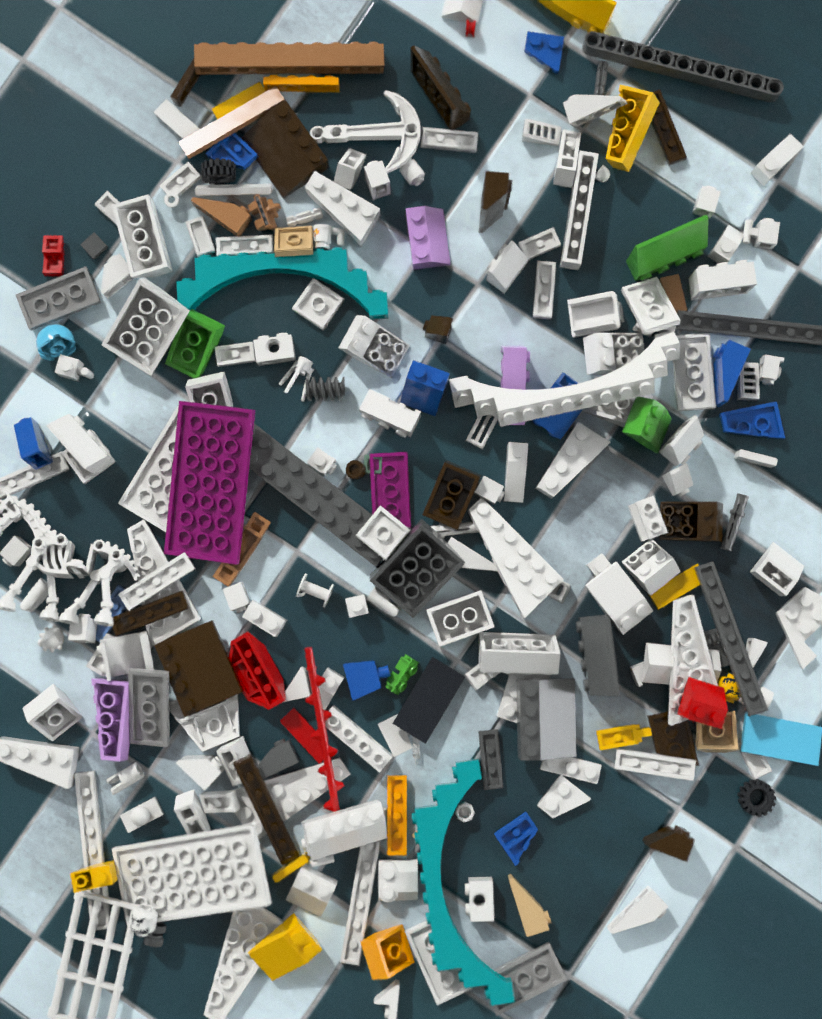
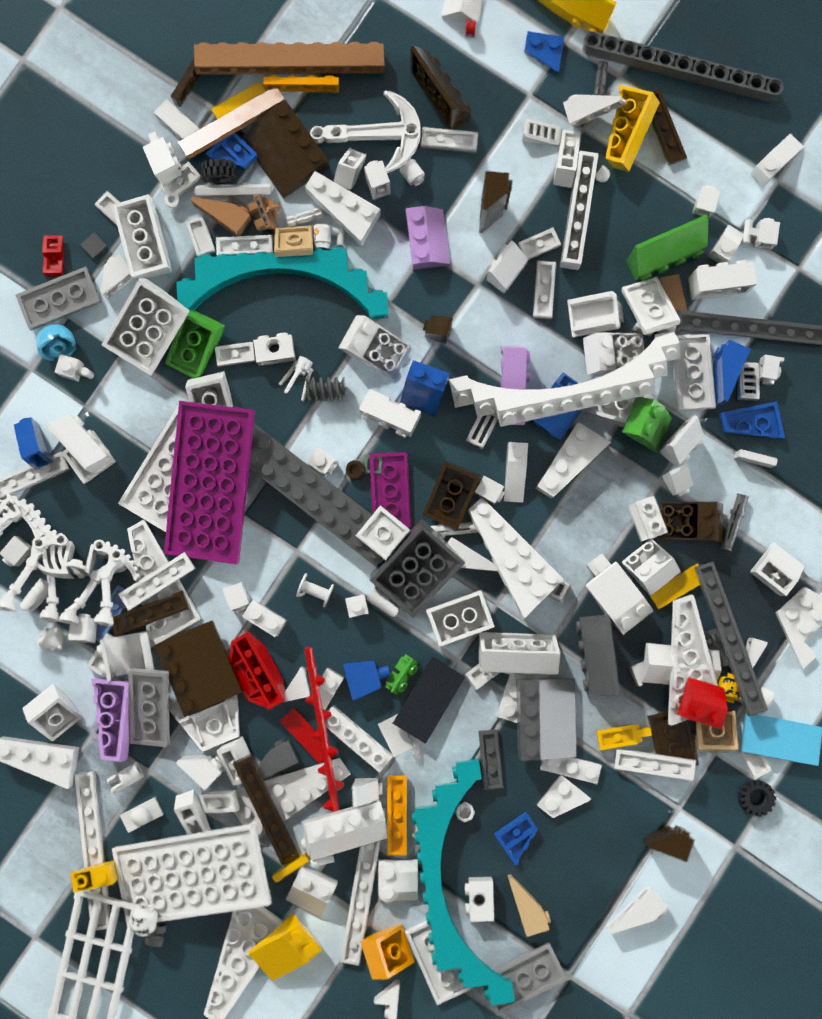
medium nougat slope [212,512,271,587] -> none
white tile [292,278,345,331] -> none
none -> white hinge [143,132,182,185]
none -> white slope [353,778,383,807]

